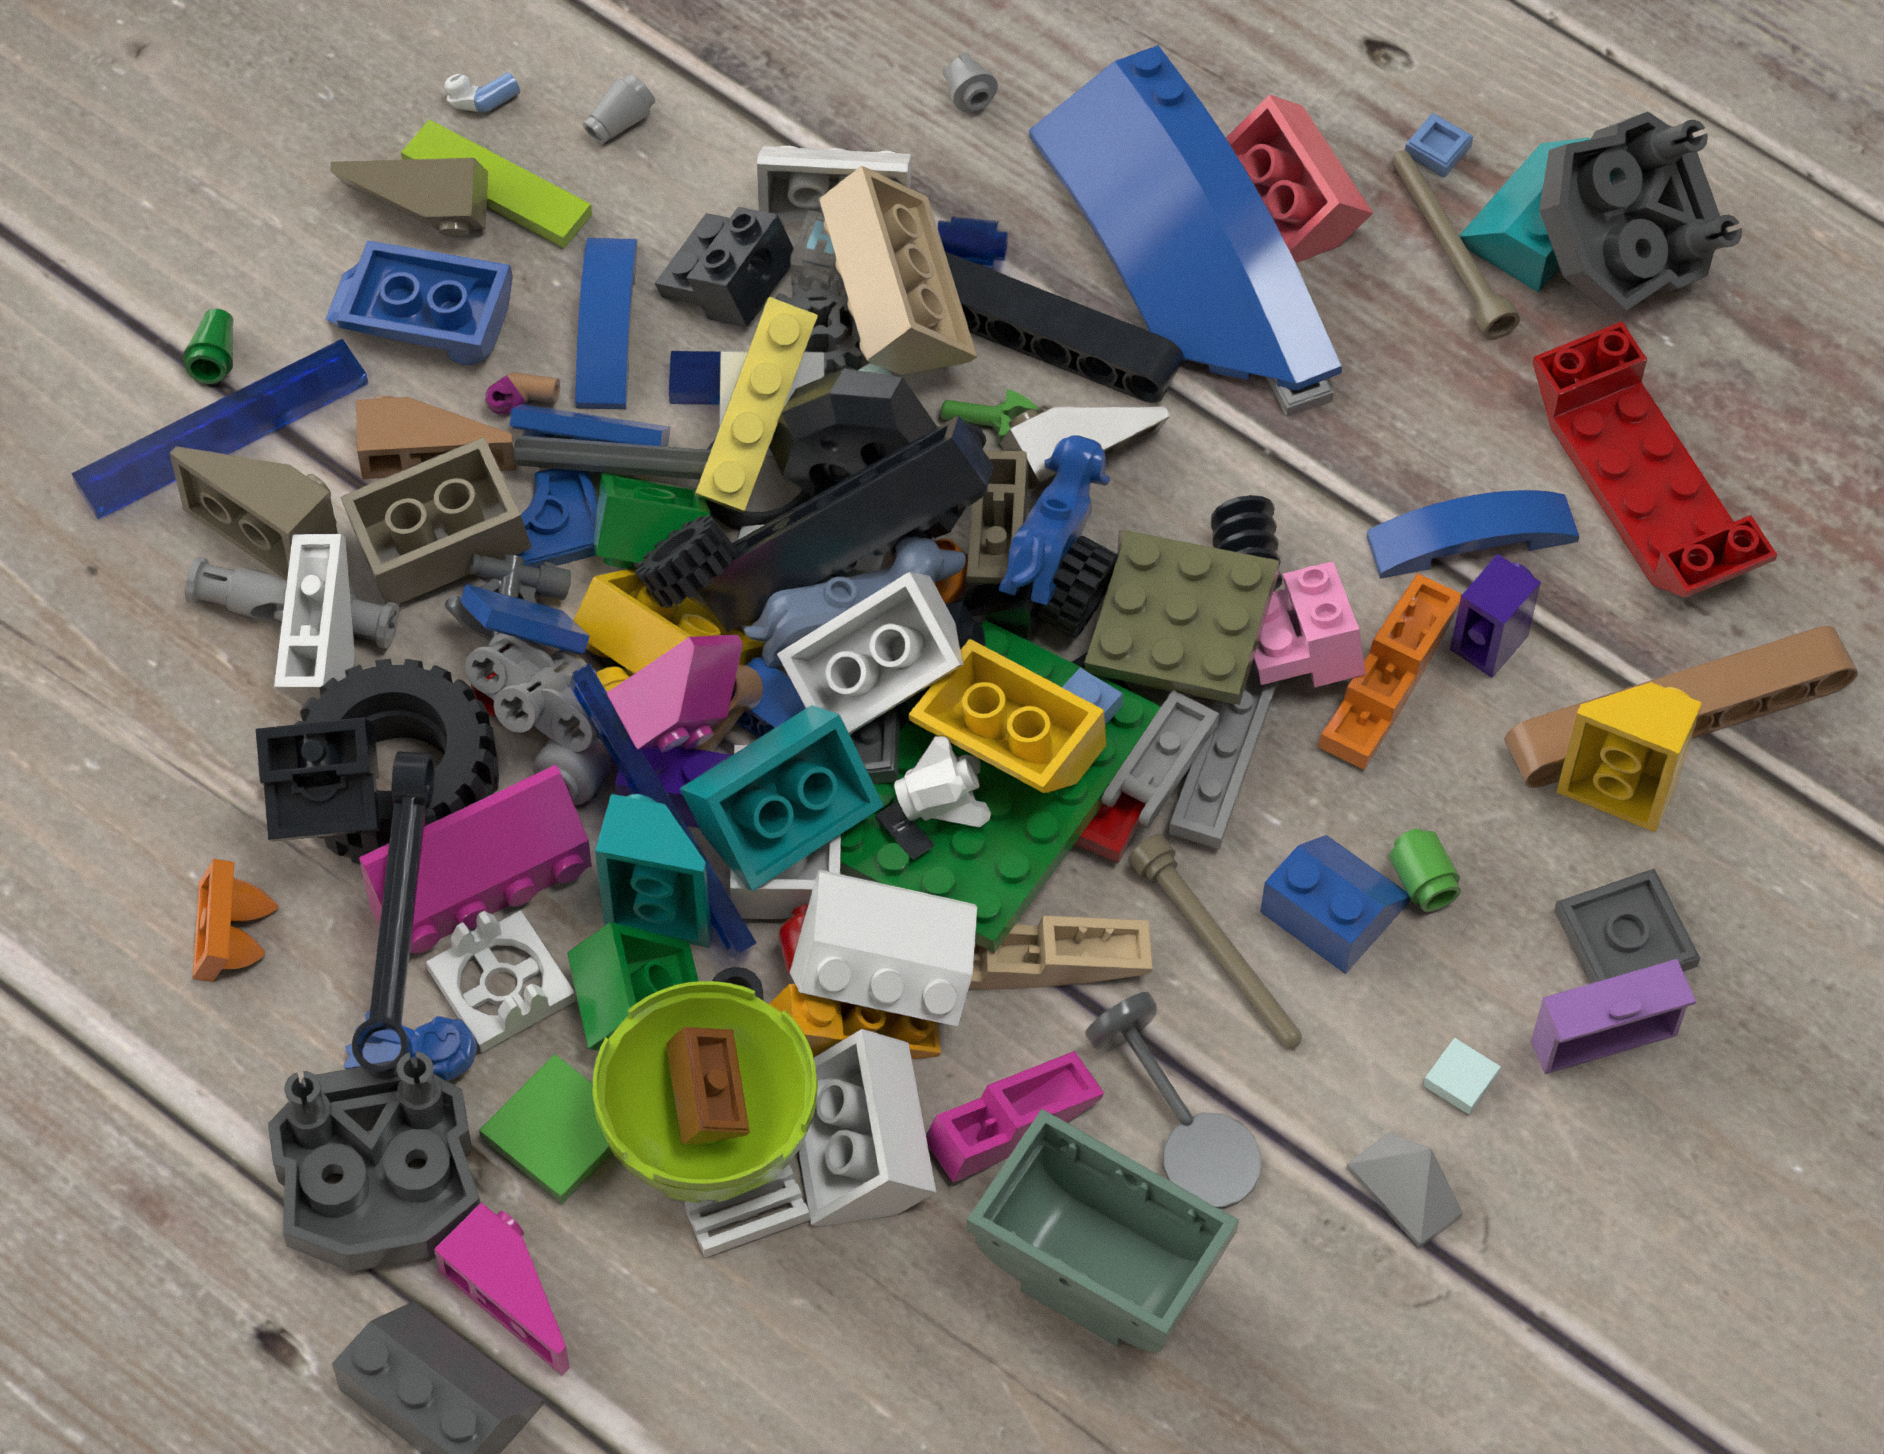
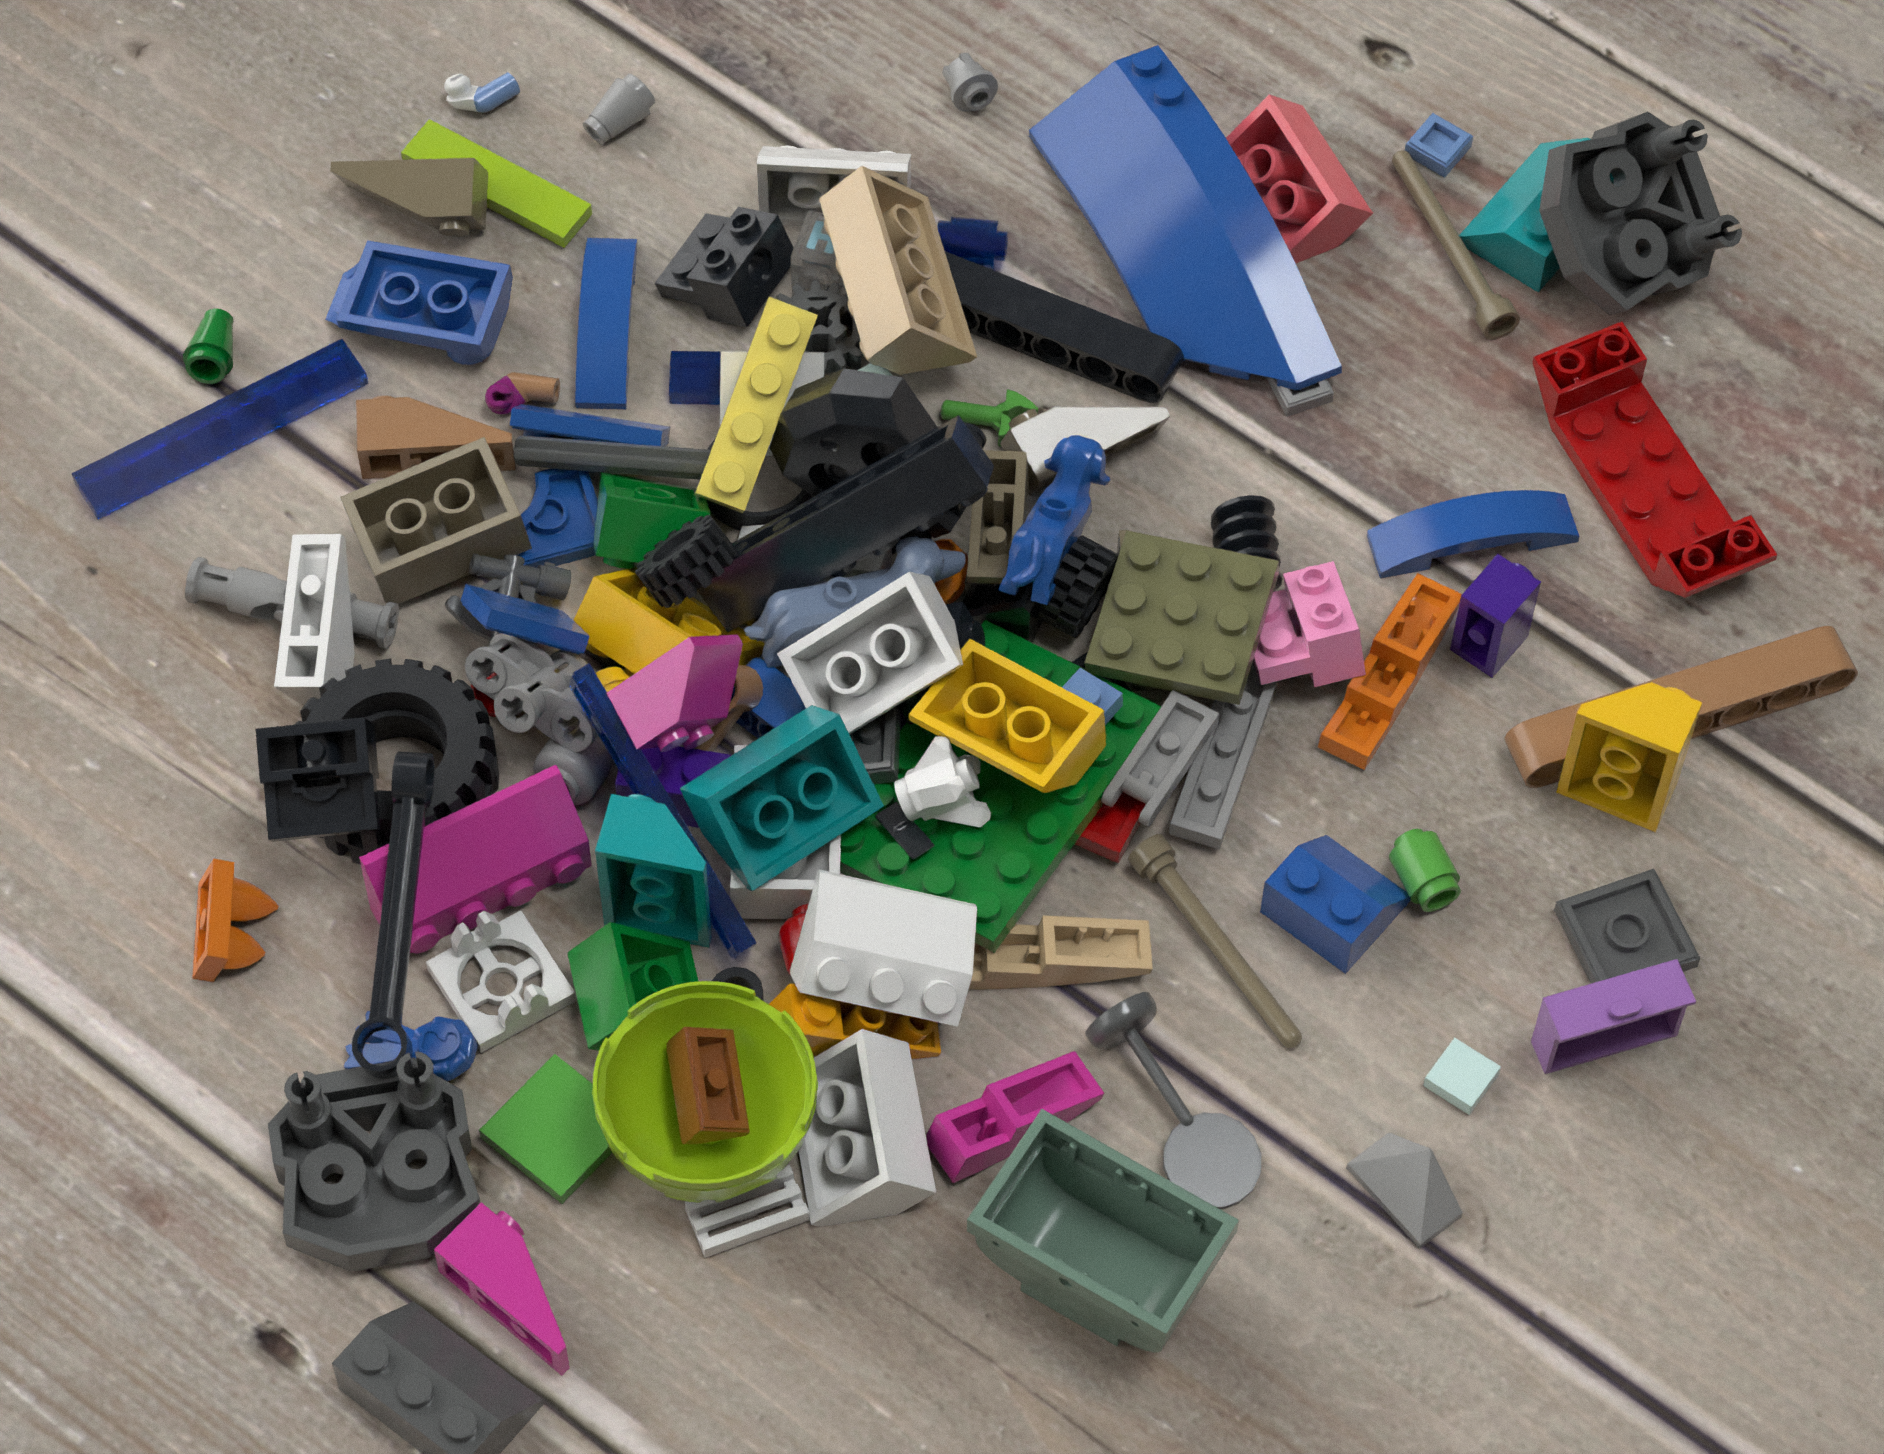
dark tan slope [169,446,338,580] -> none

